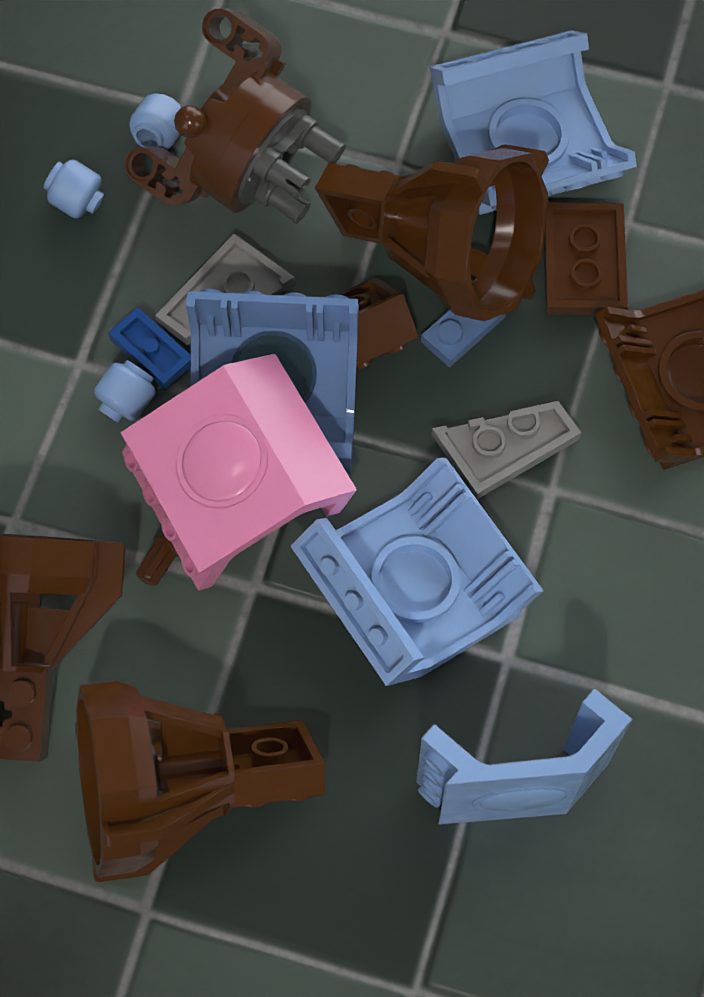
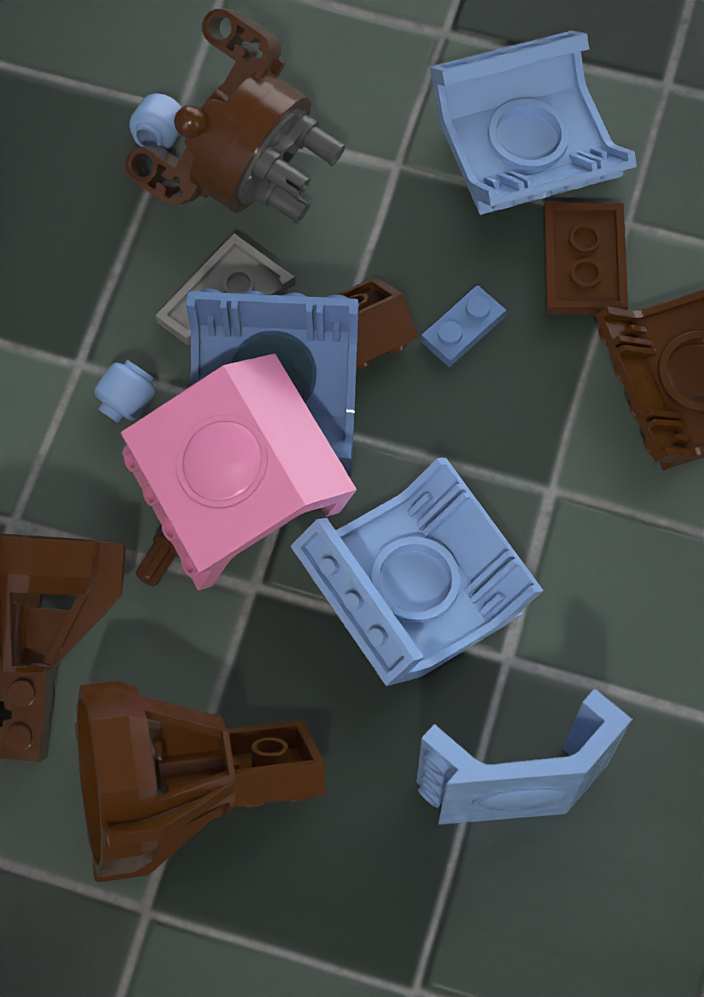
light blue head [43,159,105,219] -> none
blue plate [108,307,191,391] -> none
reddish brown plate [315,144,549,322] -> none
light grey wing [431,401,581,499] -> none

